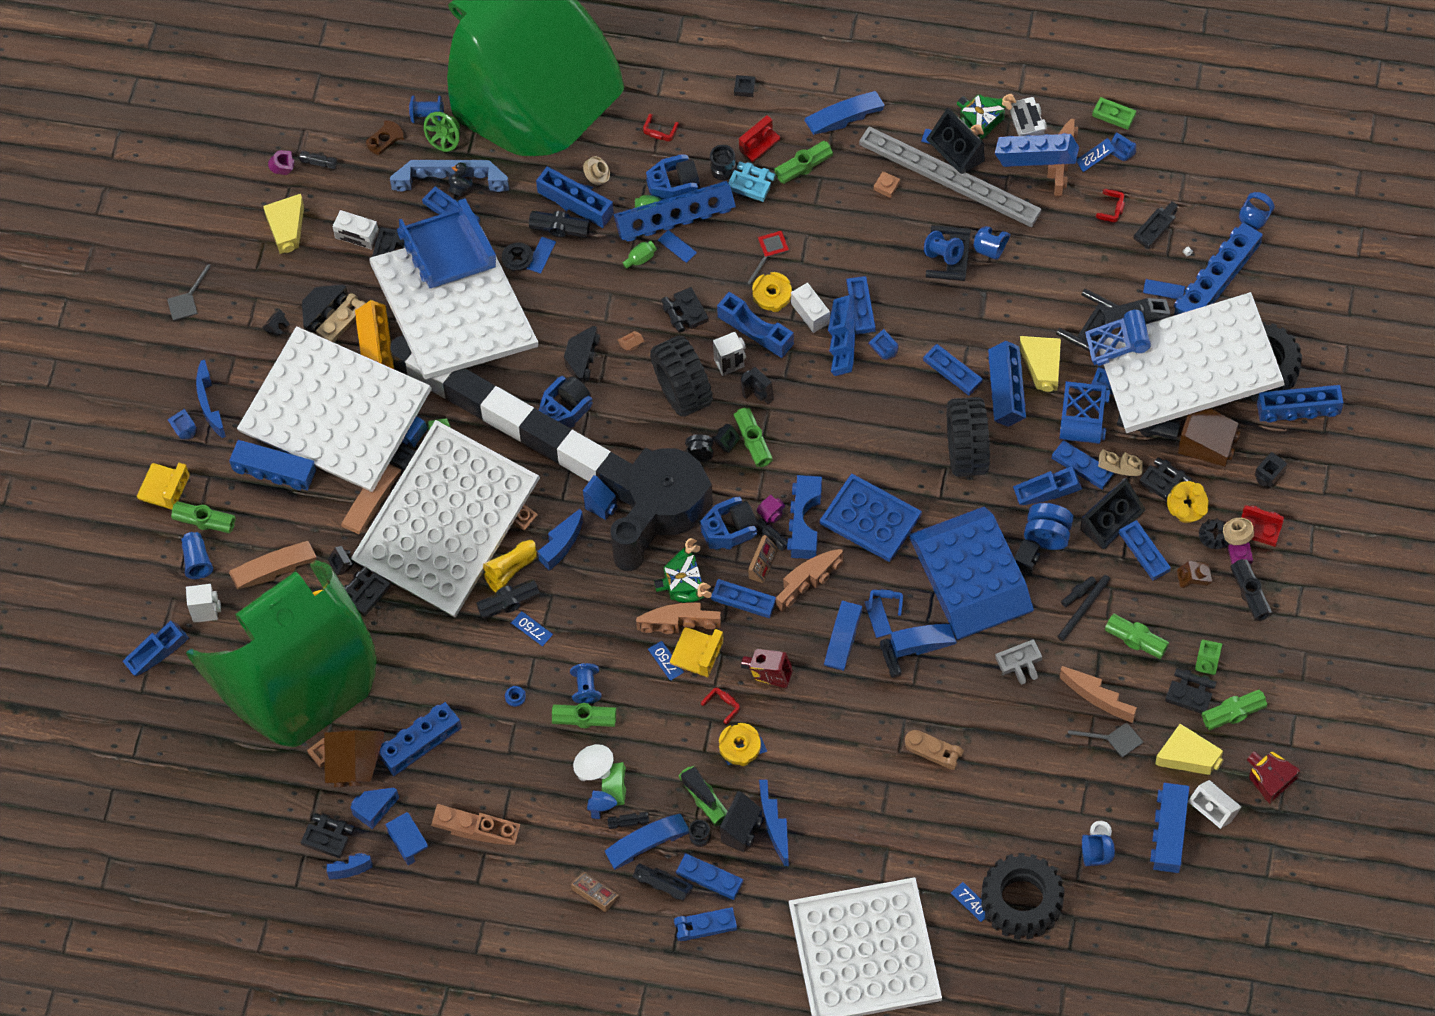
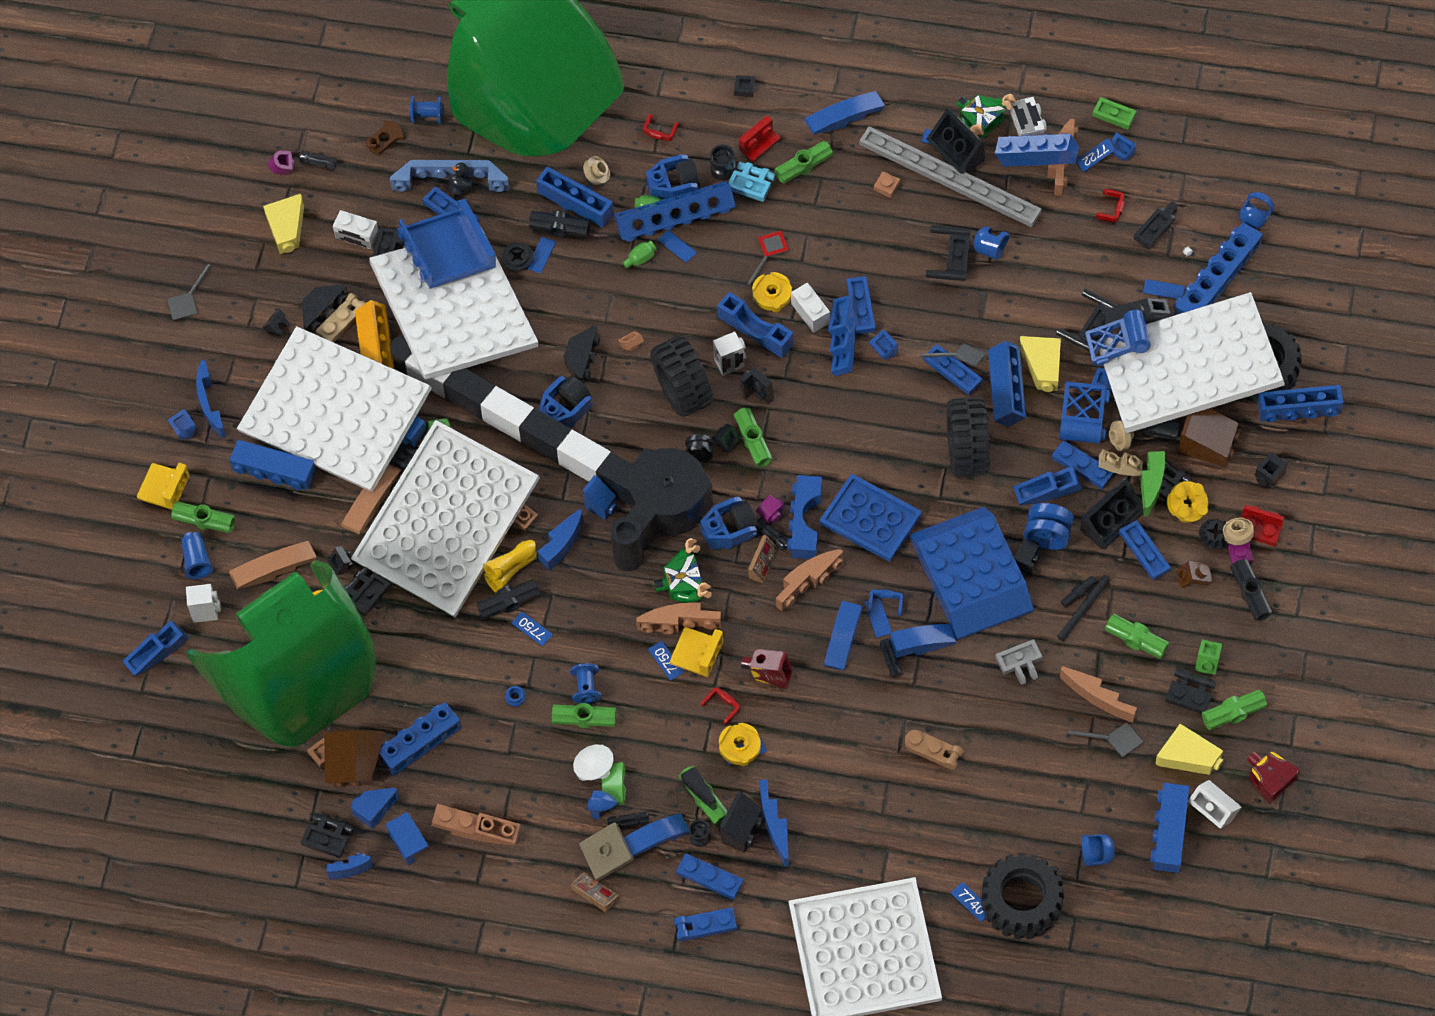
bright green wheel [424,111,460,152] -> none
black hinge [633,863,693,901] -> none
black plate [661,287,709,333] -> none
blue plate [711,579,776,618] -> none
blue hose [924,231,964,265] -> none
white tile [1090,821,1112,837] -> none
none -> dark tan plate [579,822,634,881]
none -> dark grey piece [920,343,986,367]
none -> tan plate [1109,420,1134,451]
none -> bright green slope [1140,451,1165,517]

